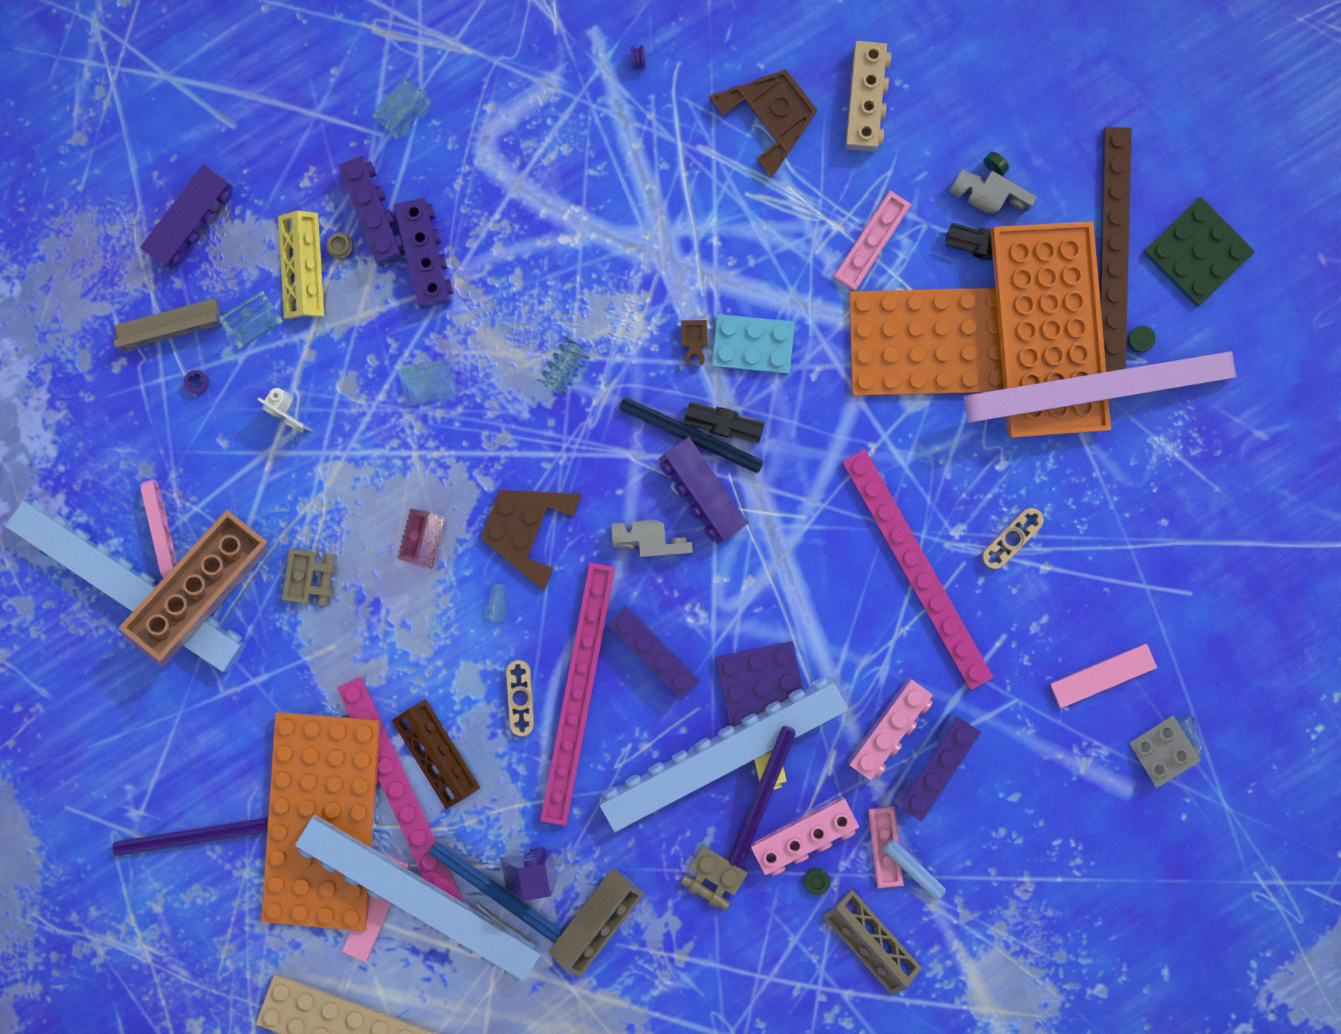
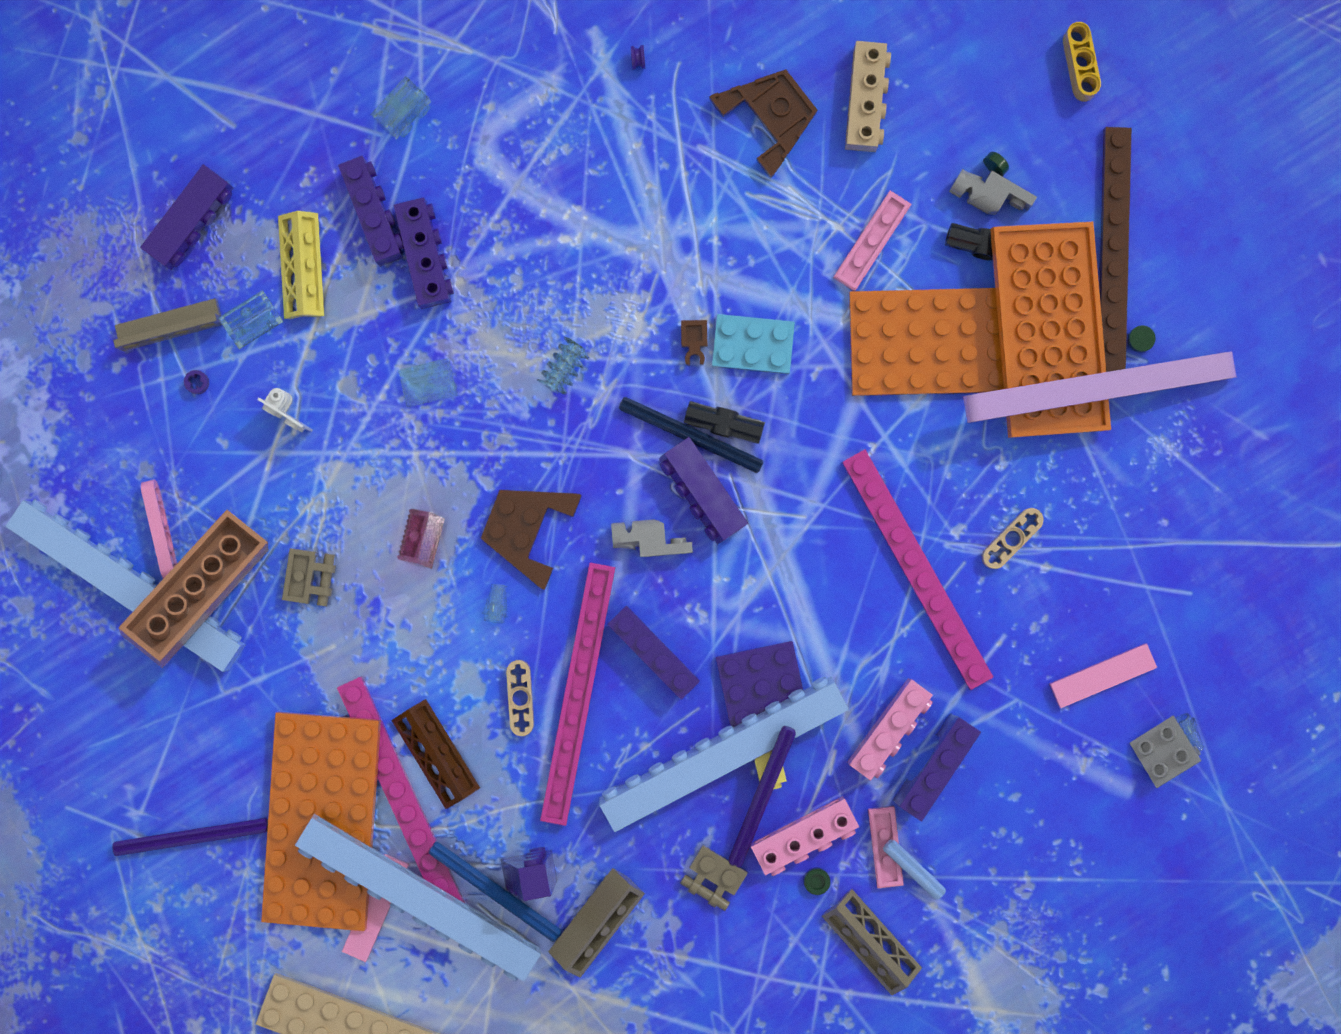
dark tan plate [326,232,353,259] -> none
dark green plate [1143,196,1255,307] -> none
none -> yellow beam [1063,22,1101,102]

